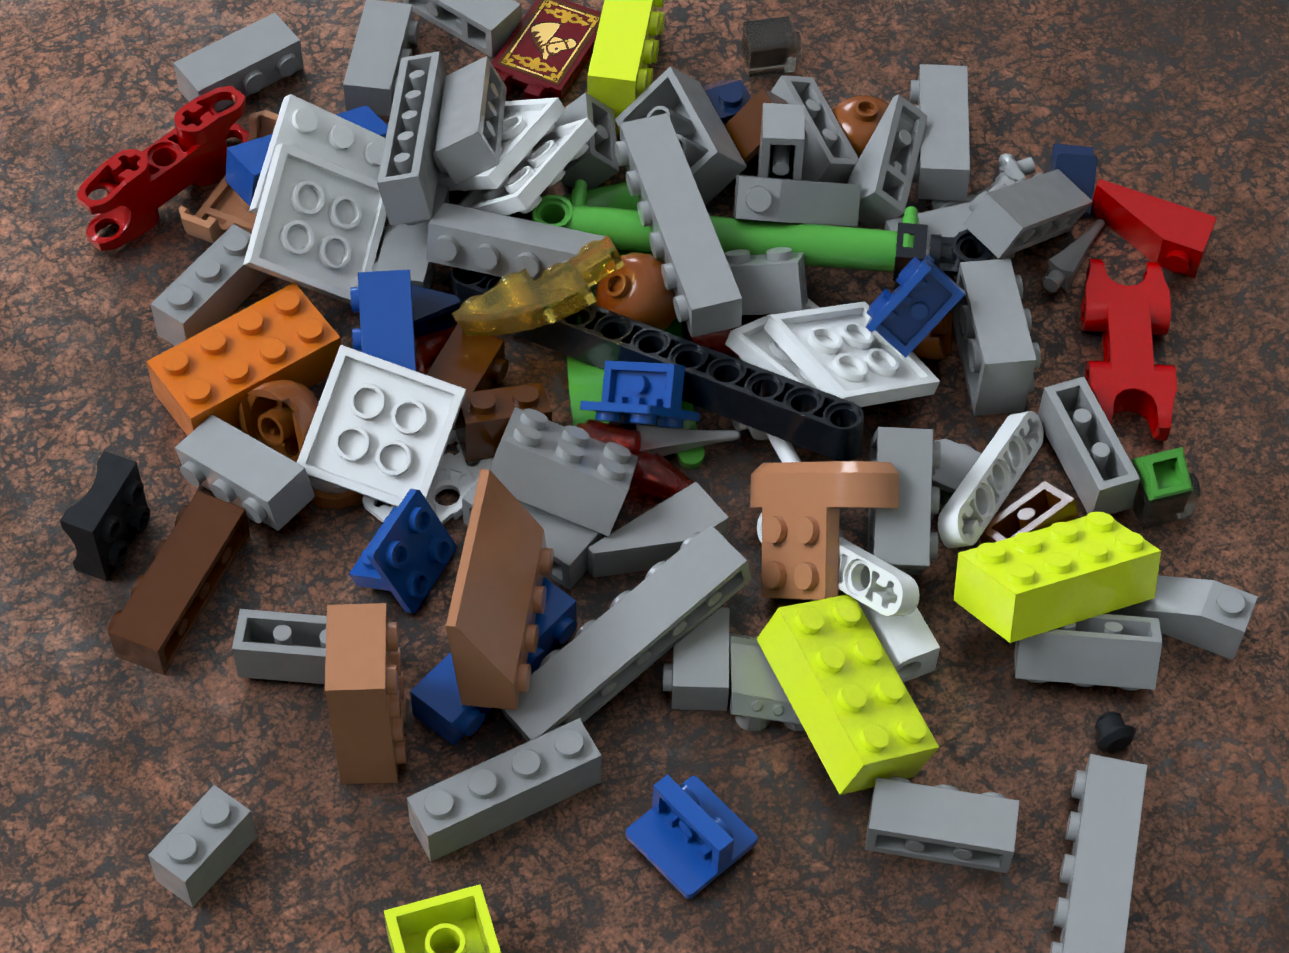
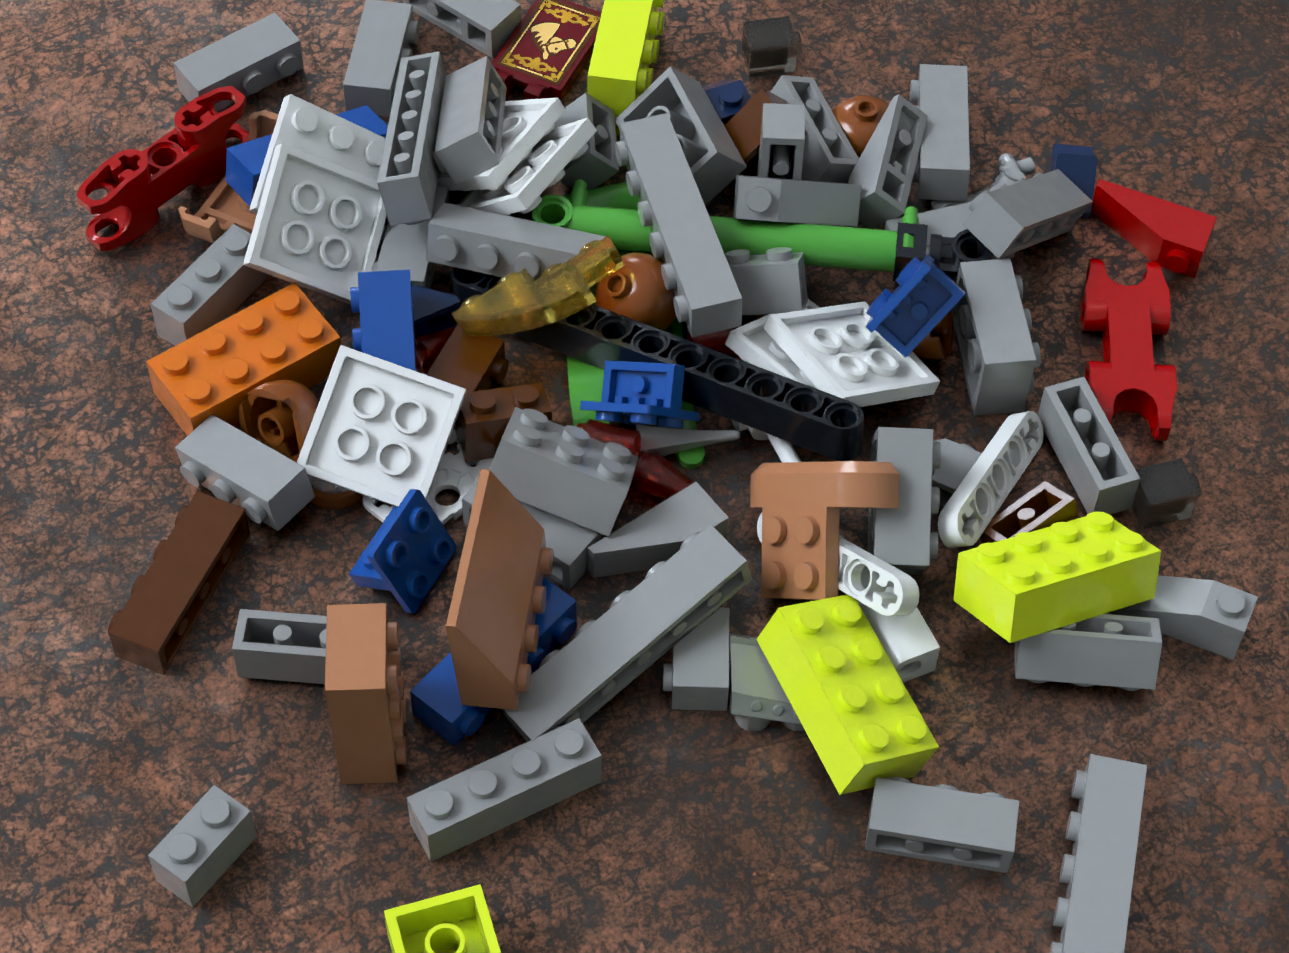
black brick [60,451,150,581] -> none
blue bracket [626,774,758,899] -> none
light grey piece [1043,219,1105,292] -> none
black piece [1095,712,1136,753] -> none
bright green slope [1132,447,1193,501] -> none

